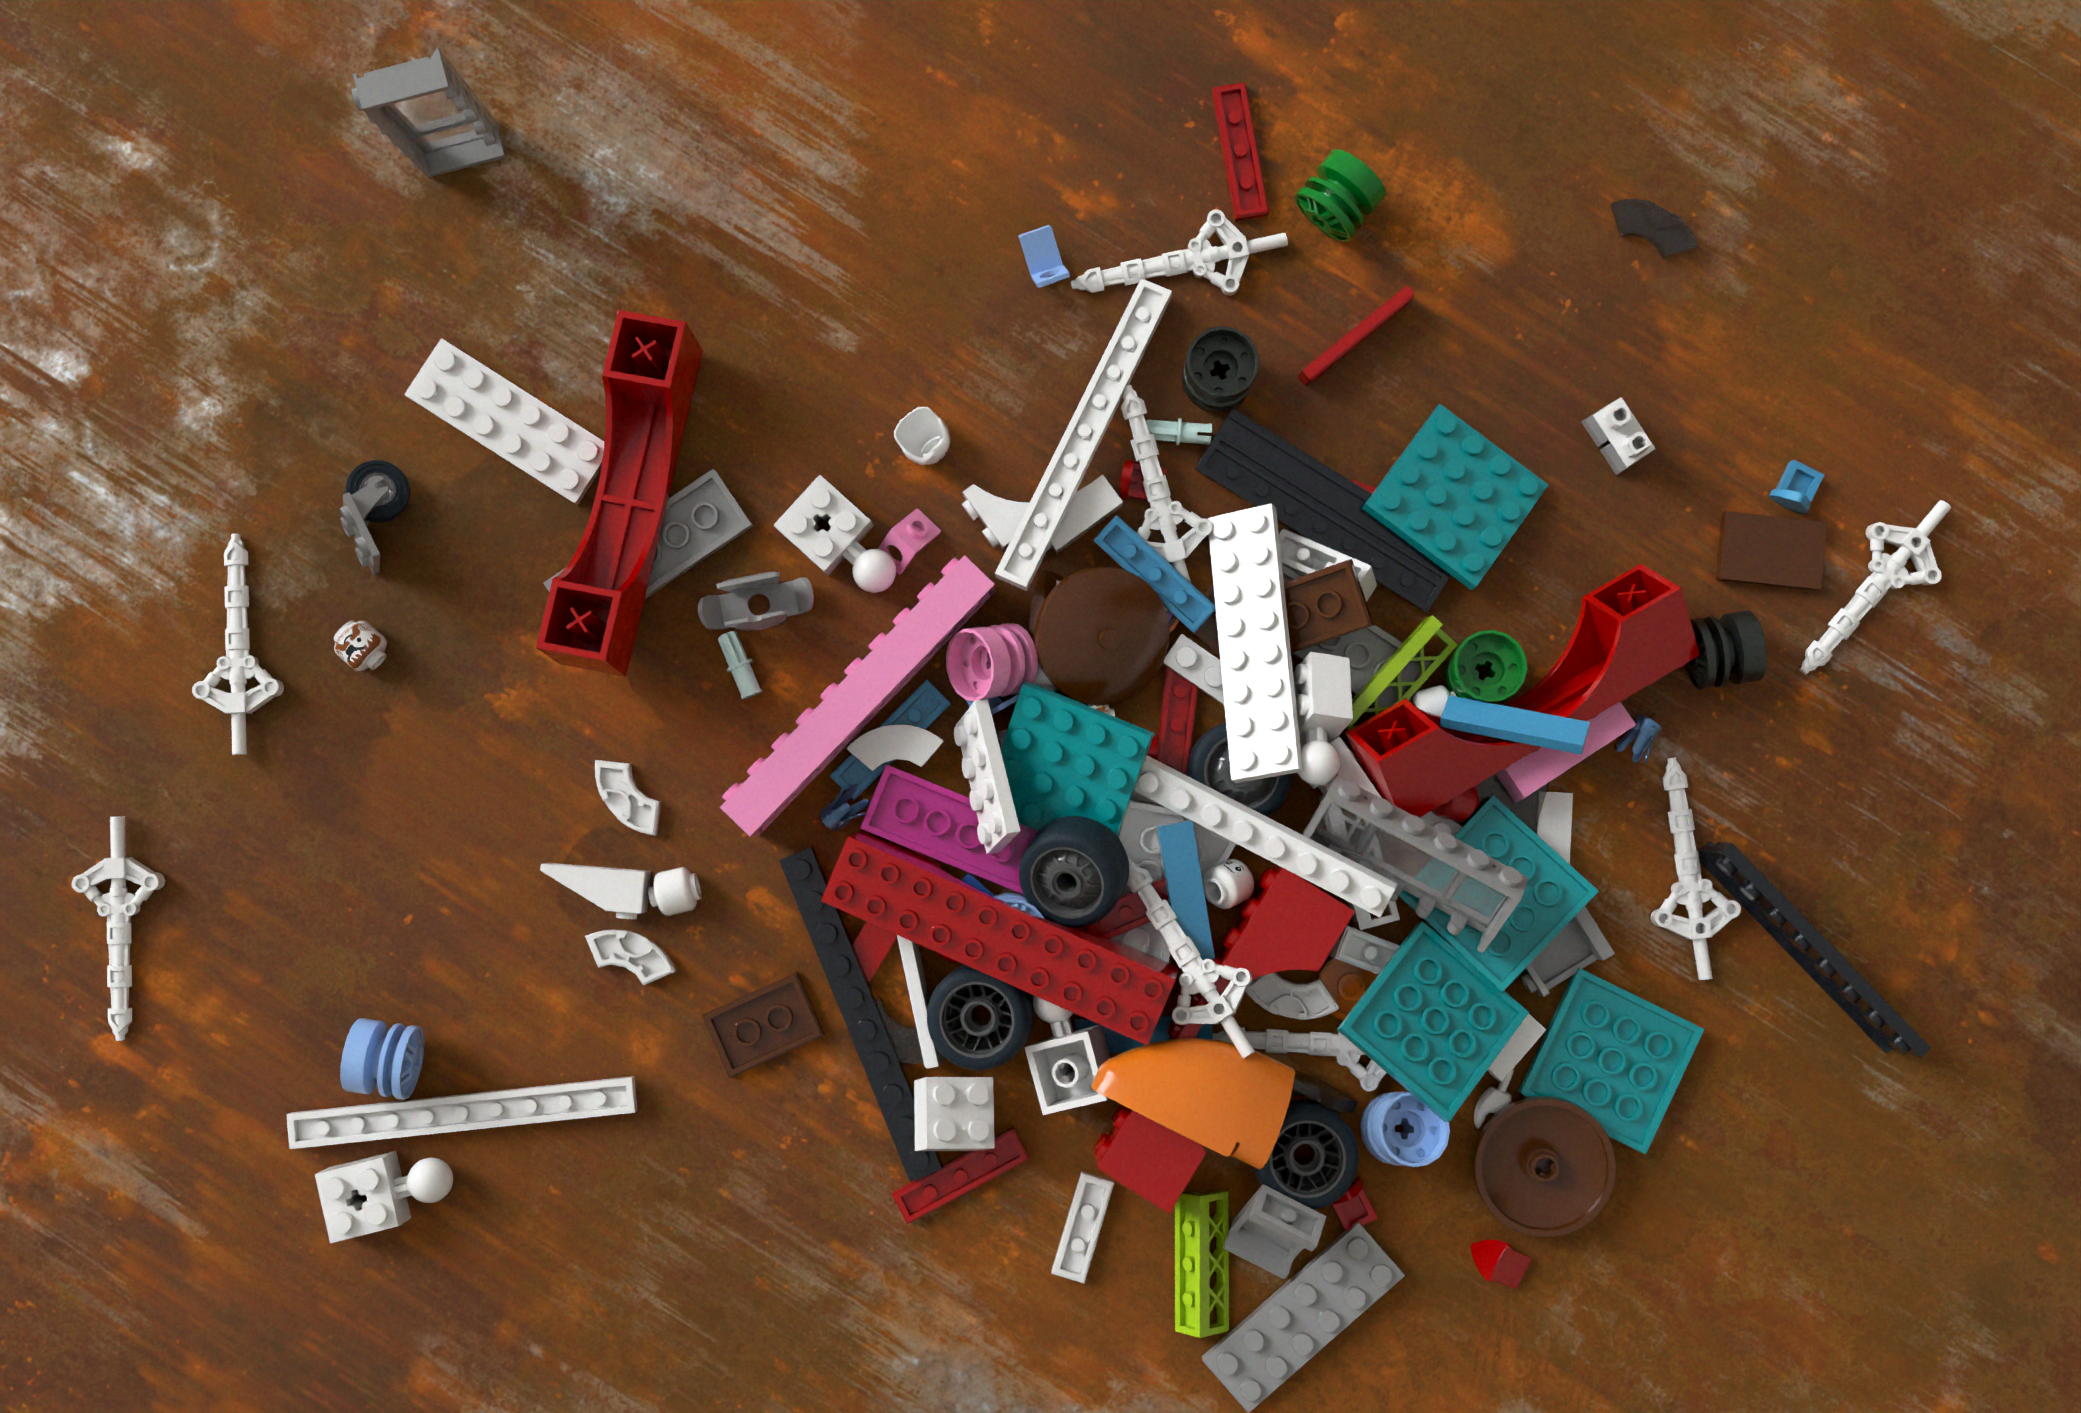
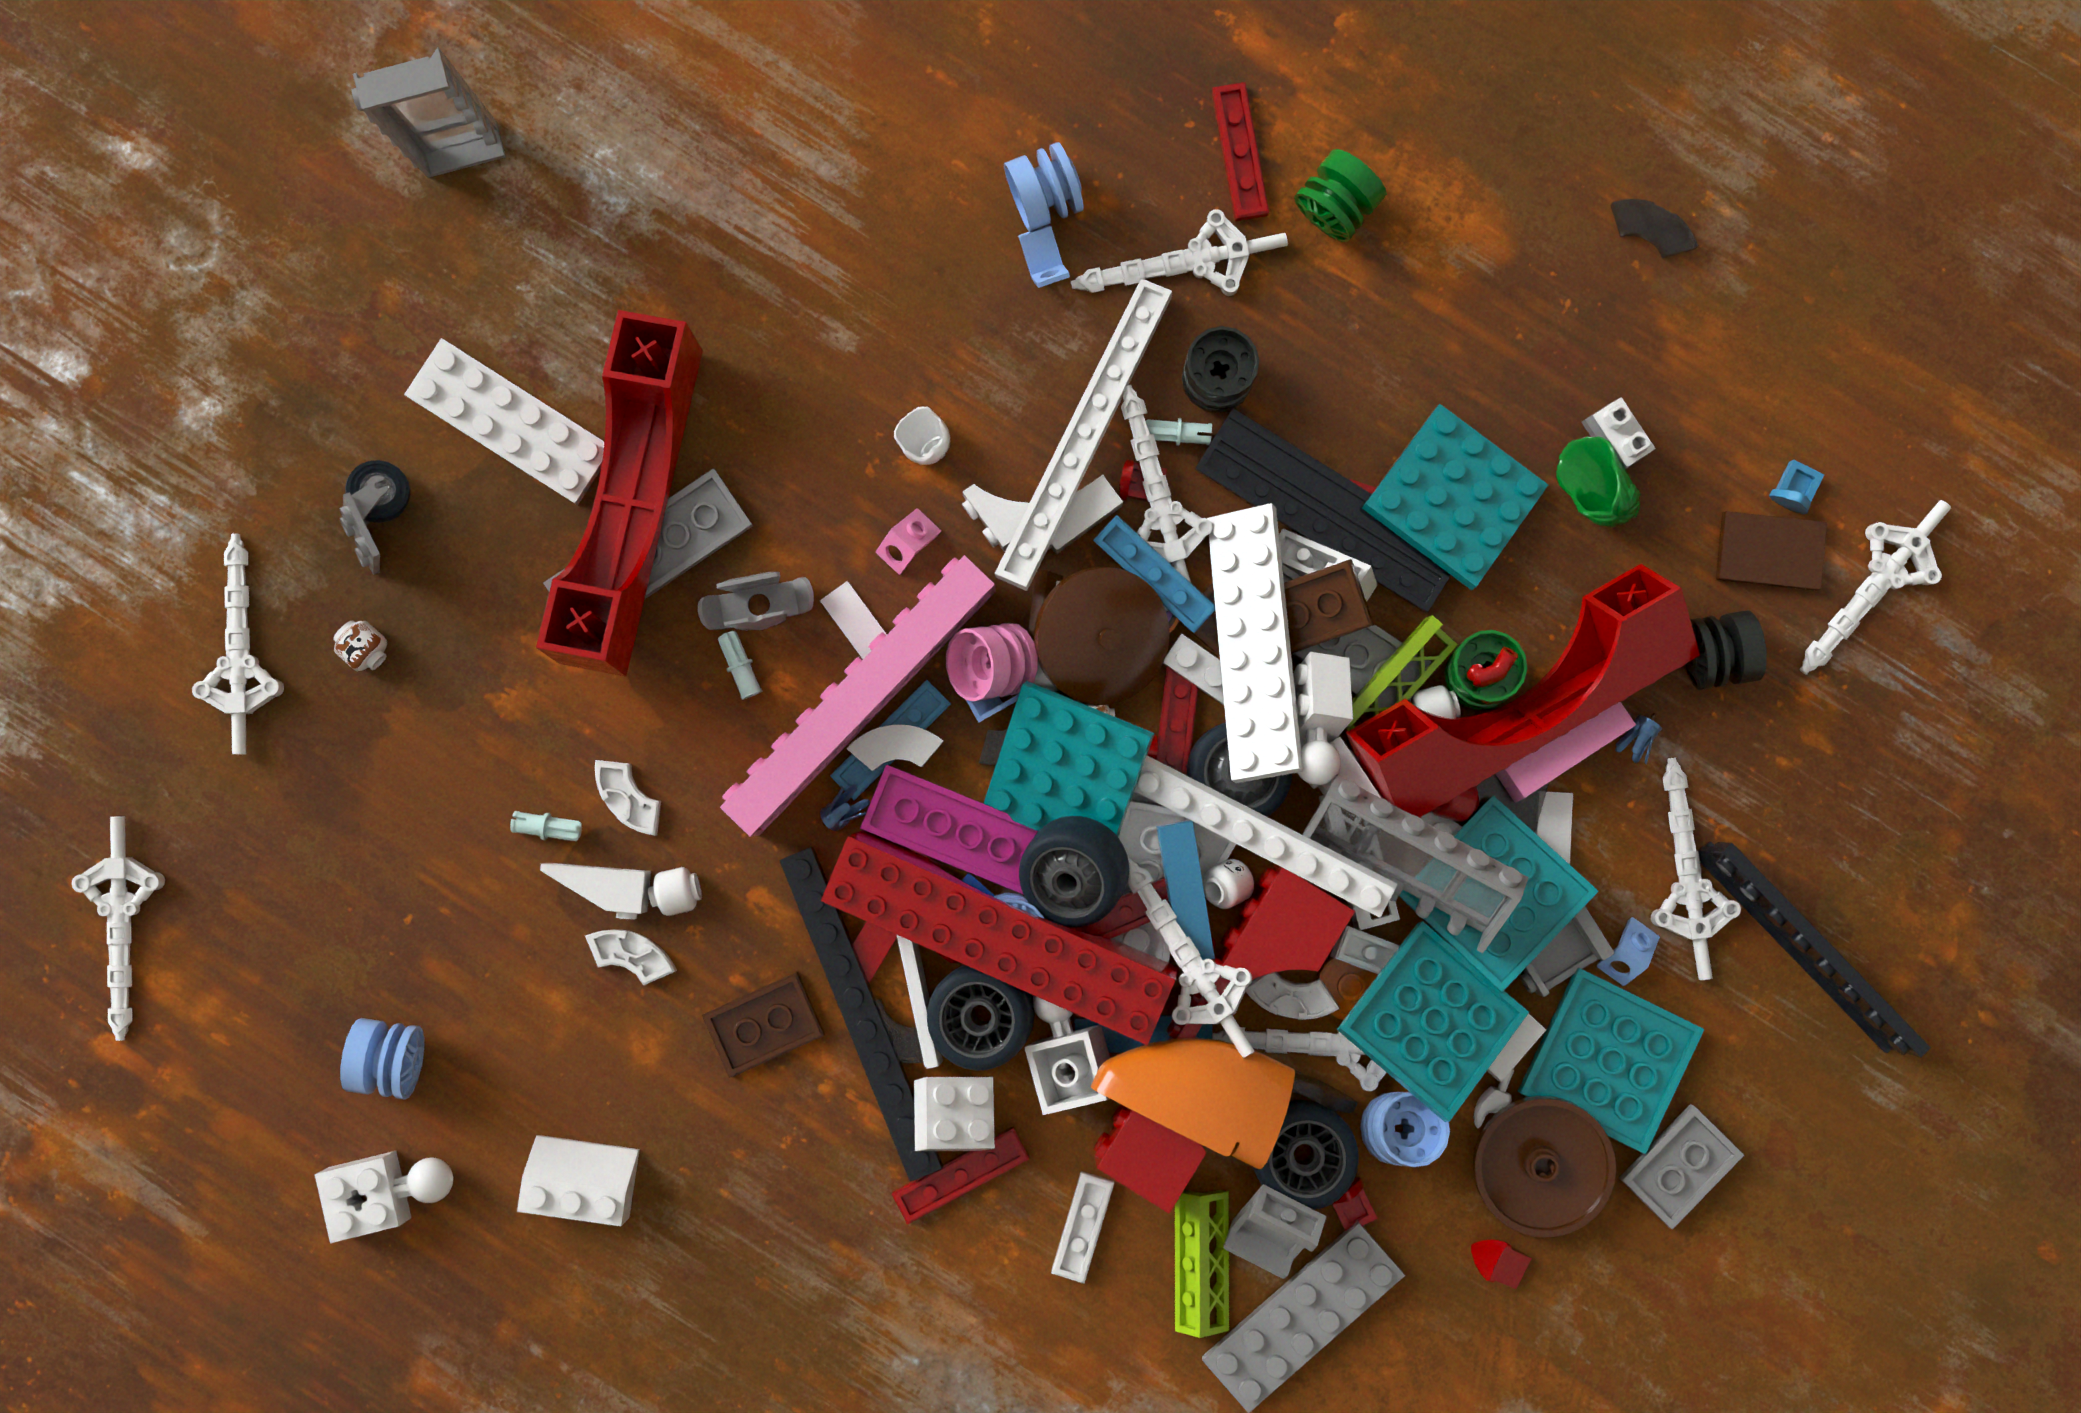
white plate [286,1076,638,1149] -> none
white brick [774,475,896,593] -> none
white plate [954,699,1020,854] -> none
red tile [1298,285,1415,386] -> none
dark azure tile [1440,695,1590,755] -> none
none -> light aqua axle [510,811,582,841]
none -> white slope [517,1135,640,1226]
none -> white tile [820,581,887,659]
none -> light blue wheel [1004,142,1084,231]
none -> red arm [1467,647,1518,688]
none -> green hair [1556,436,1641,528]
none -> light blue bracket [1597,917,1660,986]
none -> light grey plate [1619,1104,1744,1230]

